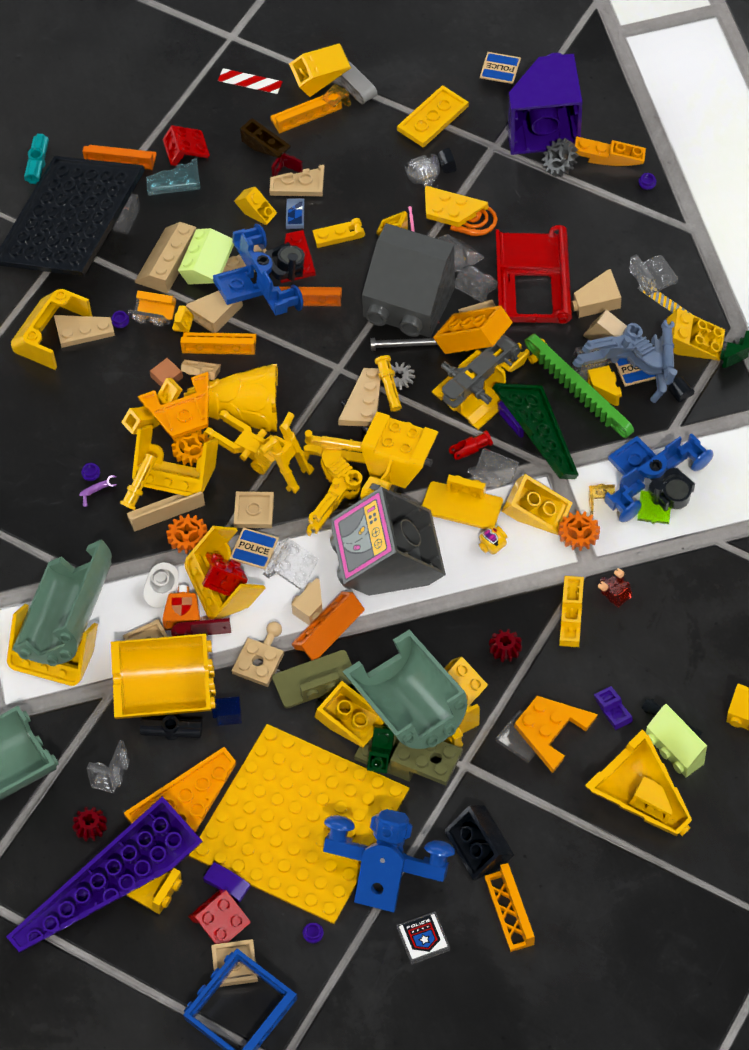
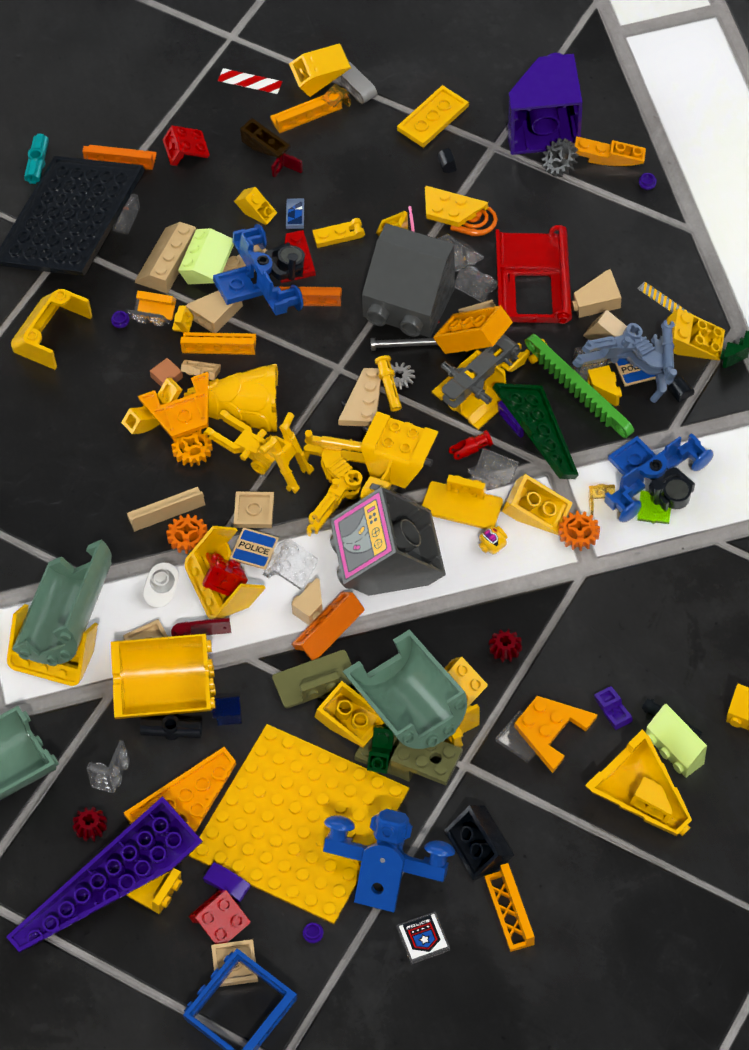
tan wing [54,315,115,348] -> none
medium lavender piece [79,475,117,507] -> none
dark purple plate [81,463,100,481] -> none
yellow pin [120,453,157,510] -> none
yellow windscreen [132,425,219,496] -> none
clear light blue wing [146,158,200,195] -> none
orange torso [162,585,200,630] -> none
tan plate [231,622,284,687] -> none
tan wing [269,165,325,196] -> none
clear cylinder [404,154,440,187] -> none
piece [480,52,521,84] -> none
yellow slope [559,576,584,647] -> none
clear red piece [598,568,632,608] -> none
clear bracket [629,254,678,296] -> none

